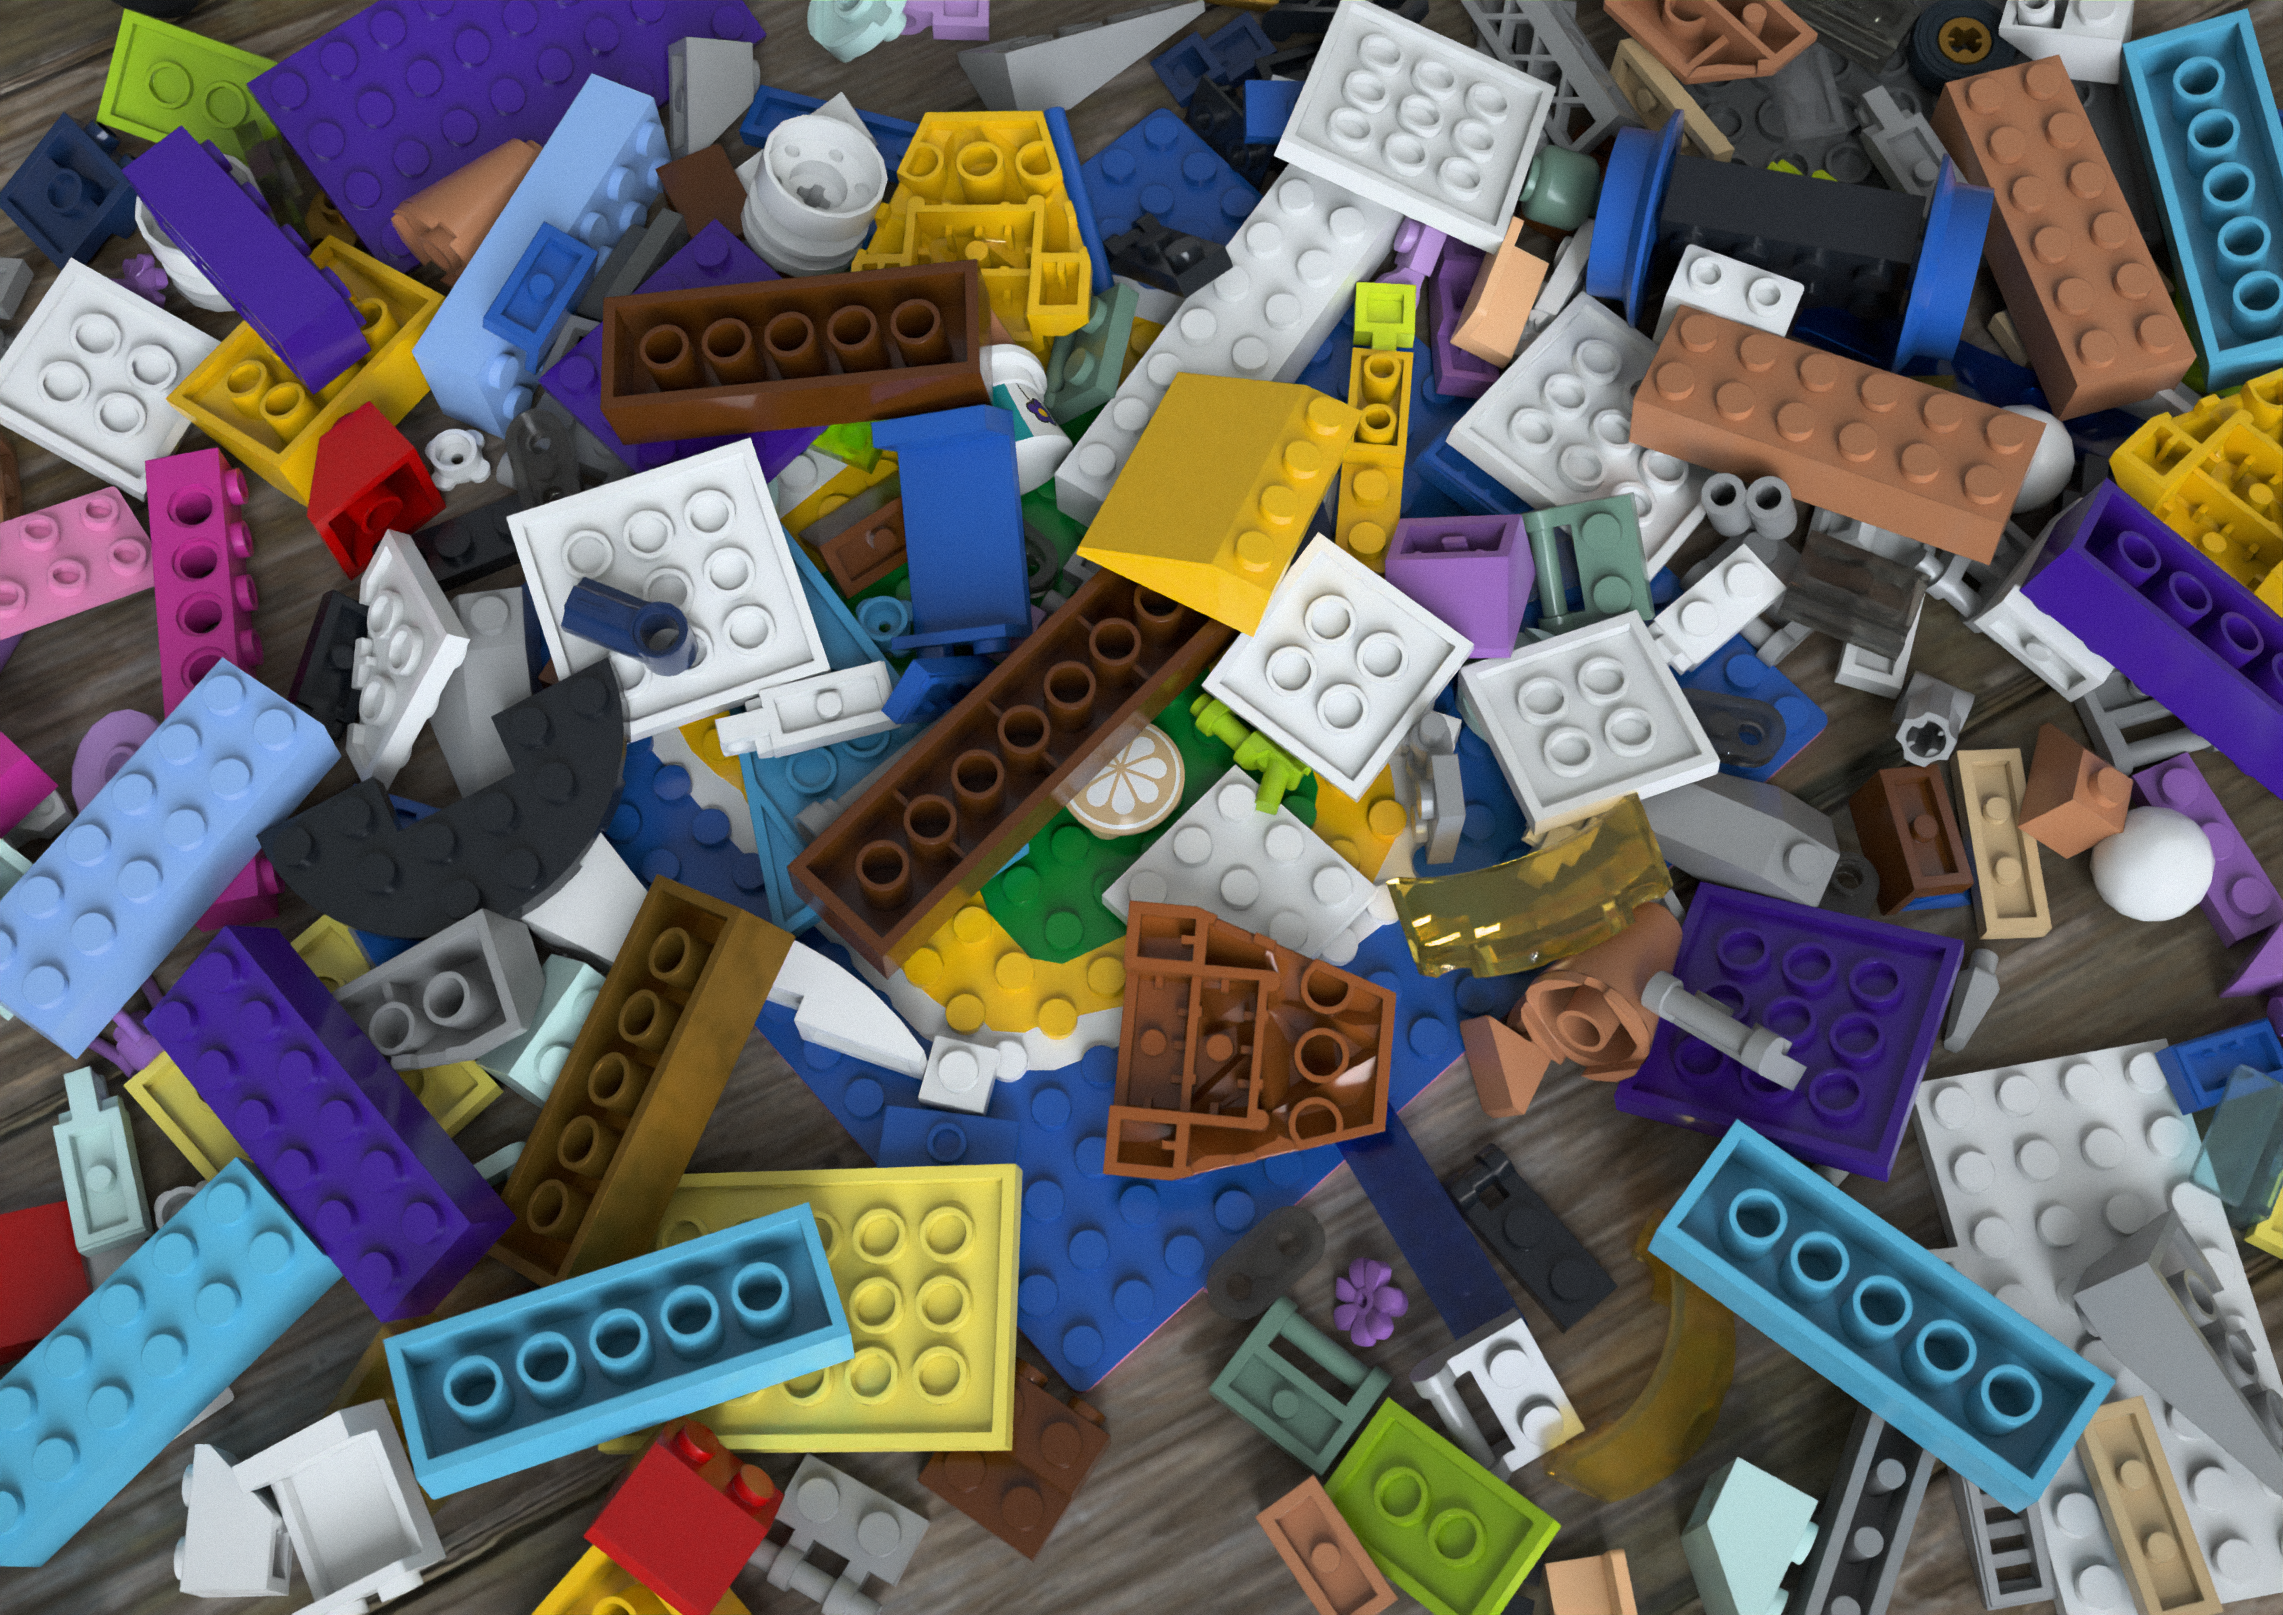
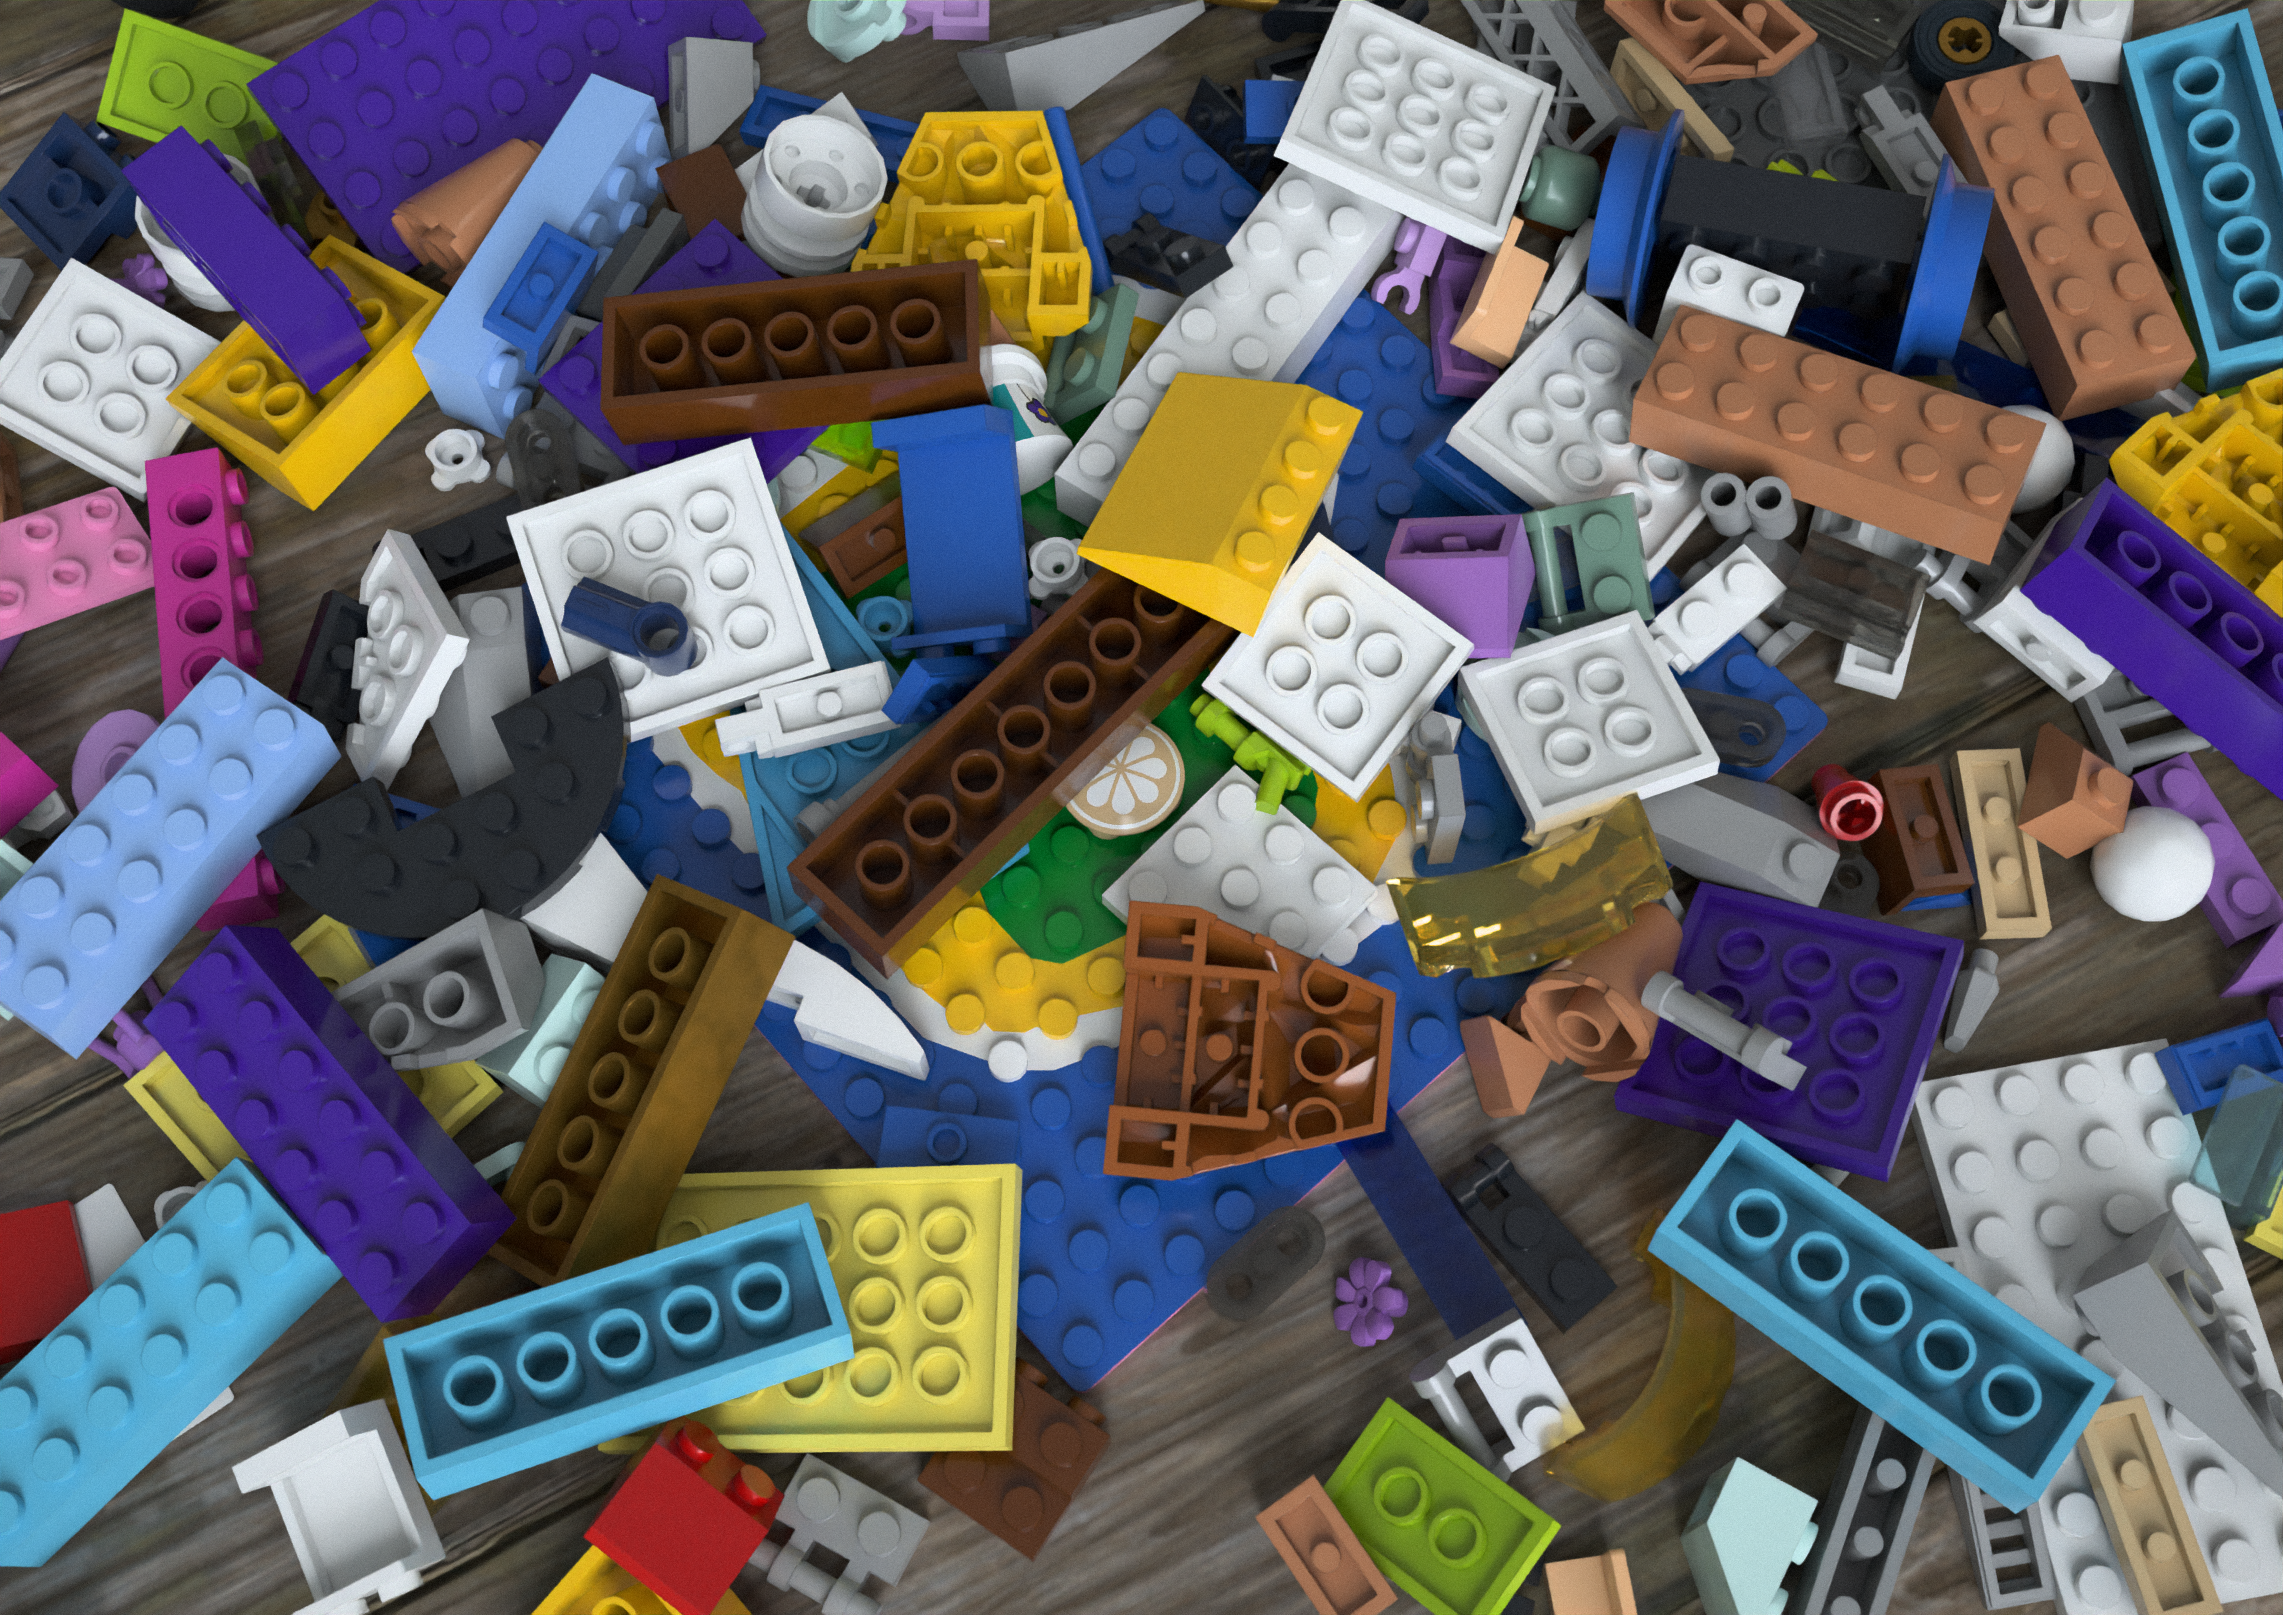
light aqua hinge [53,1066,154,1257] -> none
white slope [174,1444,293,1598] -> none
red slope [307,400,447,581] -> none
white plate [918,1035,1001,1117] -> none
dark blue slope [1150,11,1278,108] -> none
sand green plate [1208,1293,1393,1479] -> none
yellow slope [1334,347,1413,580] -> none
neon yellow plate [1353,282,1416,351] -> none
light grey piece [1891,670,1975,767] -> none
none -> white plate [1028,537,1089,600]
none -> red cone [1811,764,1884,841]

